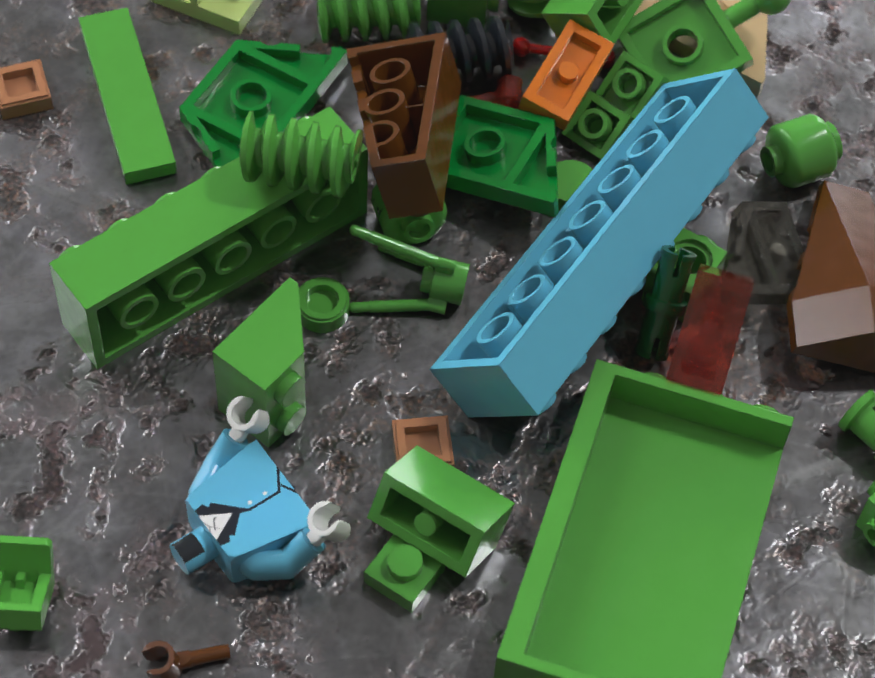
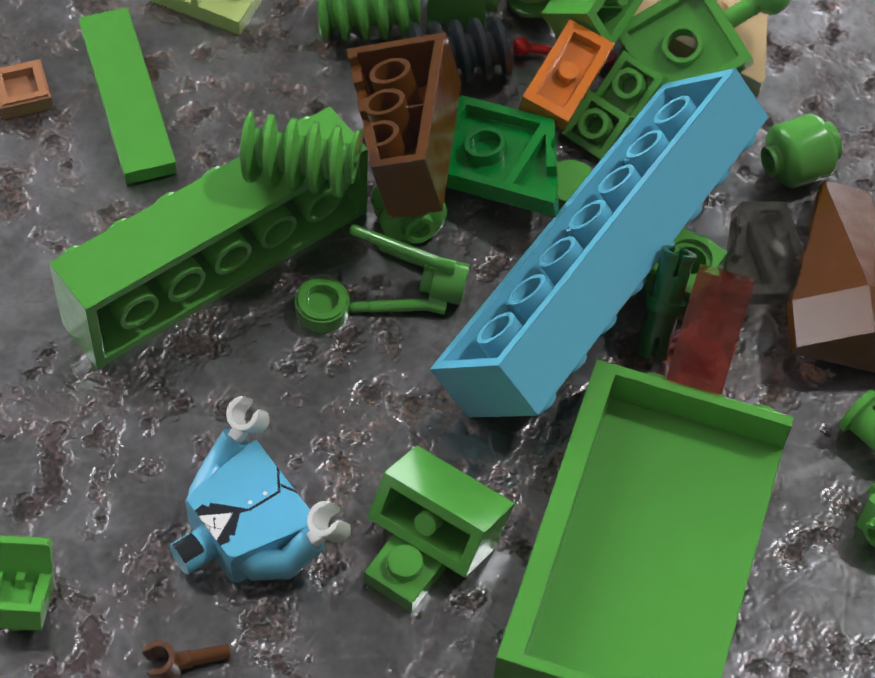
green wing [179,39,348,167] -> none
bright green slope [212,277,307,448] -> none
nougat tile [391,415,455,467] -> none
clear red hand [468,75,524,109] -> none

